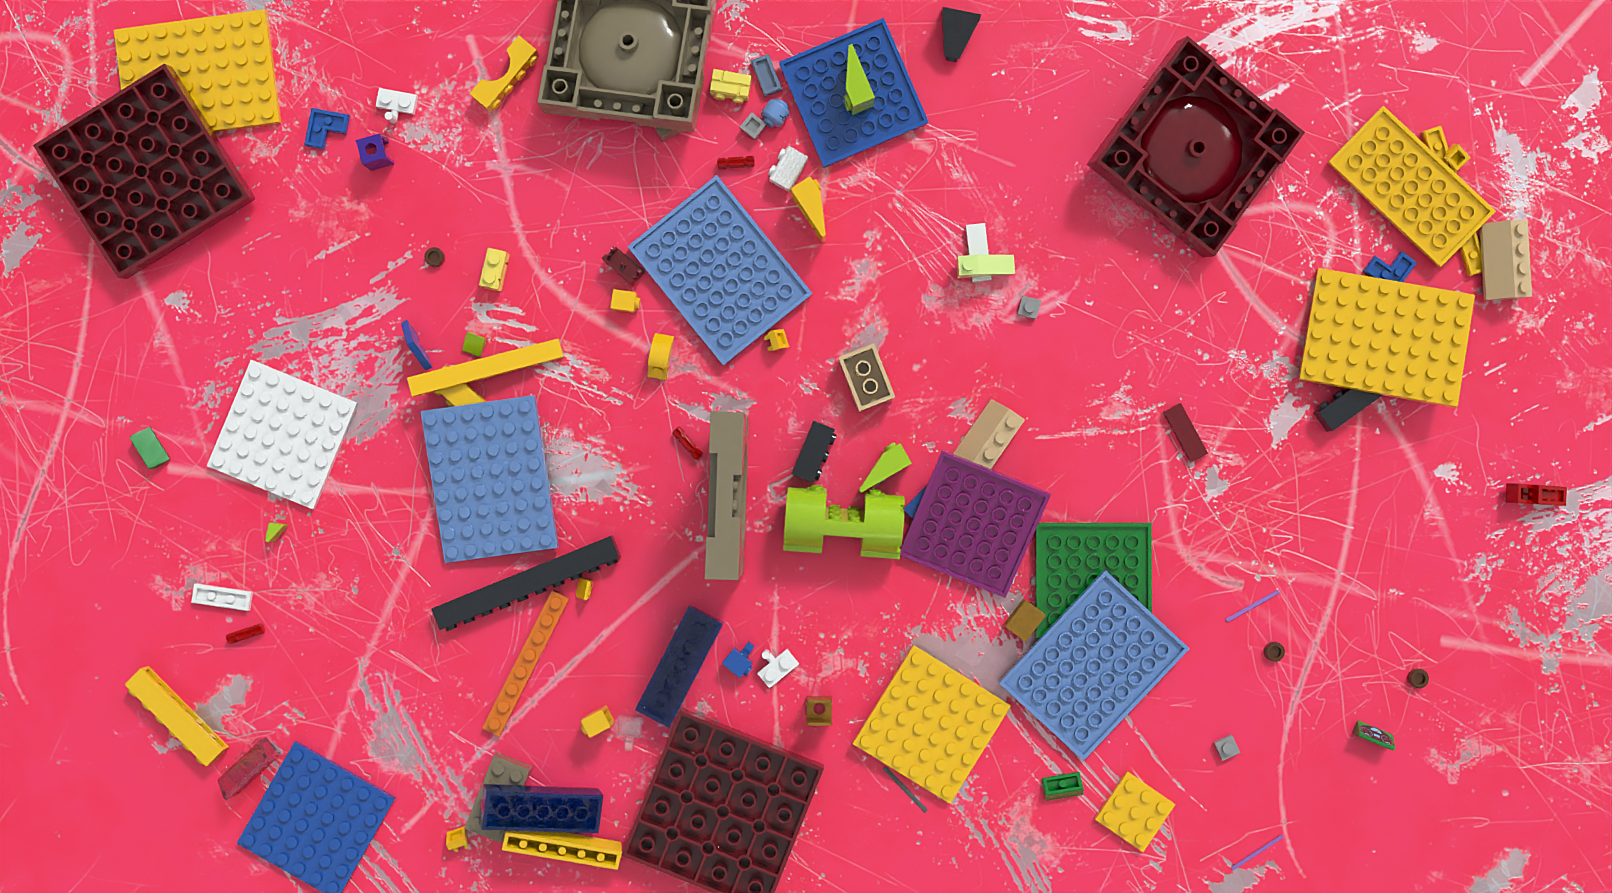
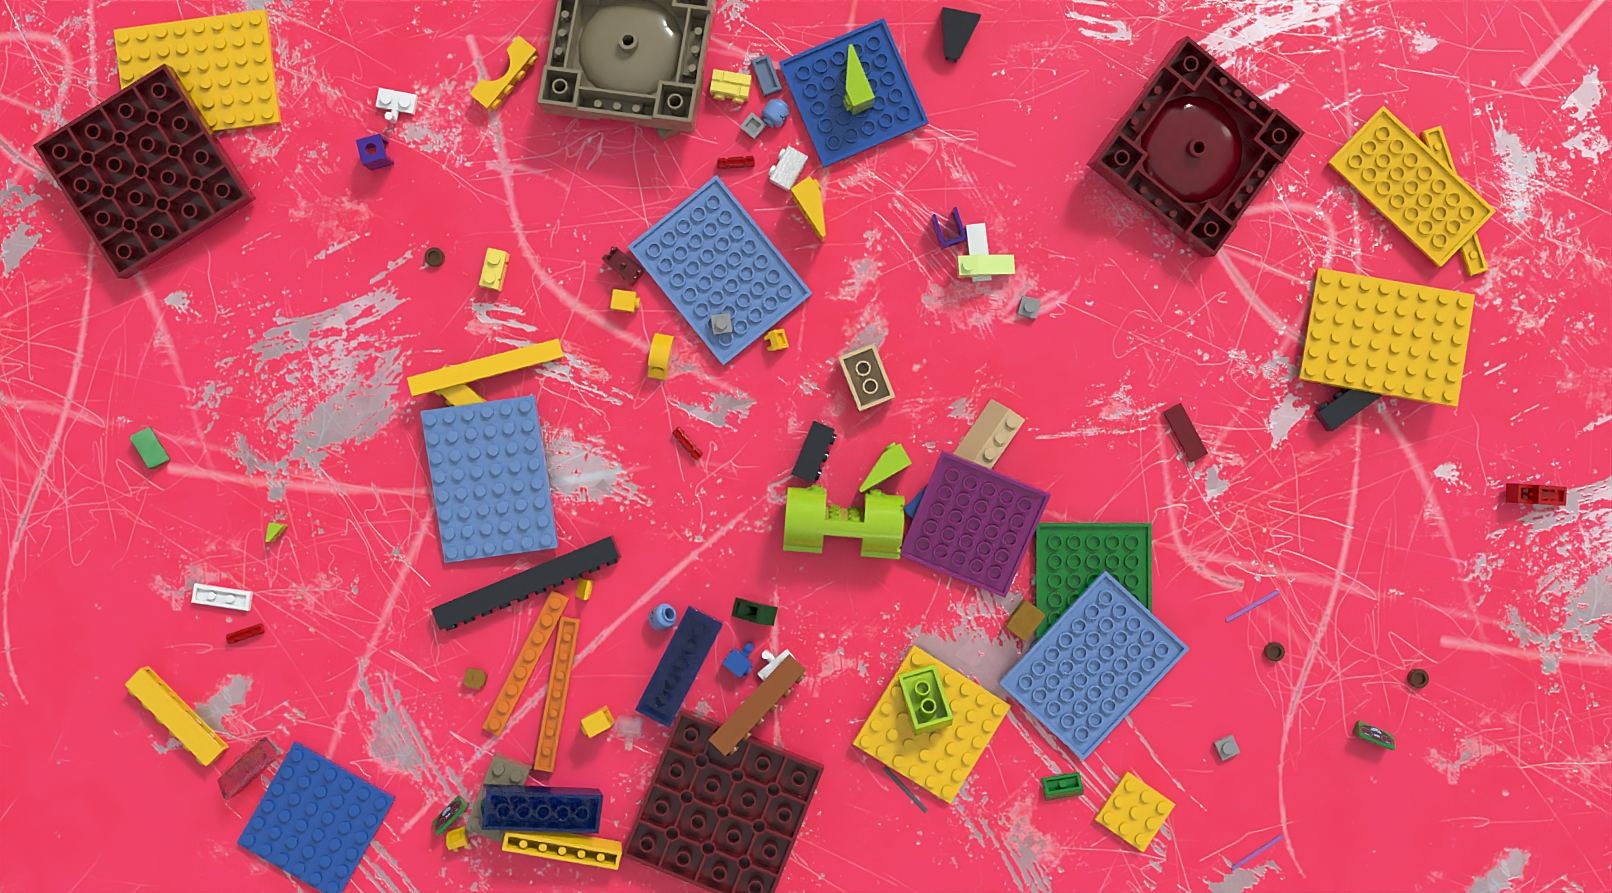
white plate [207,360,359,509] -> none
blue tile [304,108,351,150] -> none
blue tile [401,320,432,370] -> none
lime slope [462,332,487,357] -> none
dark tan brick [705,411,750,580] -> none
pearl gold piece [807,696,832,726] -> none
blue tile [1362,251,1417,282] -> none
yellow slope [1444,143,1471,172] -> none
tan slope [1480,220,1532,300] -> none
none -> slope [432,795,469,836]
none -> pearl gold piece [463,668,488,689]
none -> orange plate [534,616,581,772]
none -> medium blue head [648,604,677,631]
none -> dark orange brick [708,654,806,756]
none -> light grey plate [711,313,733,335]
none -> dark green slope [732,597,778,626]
none -> lime slope [898,665,953,736]
none -> dark purple piece [931,207,967,250]

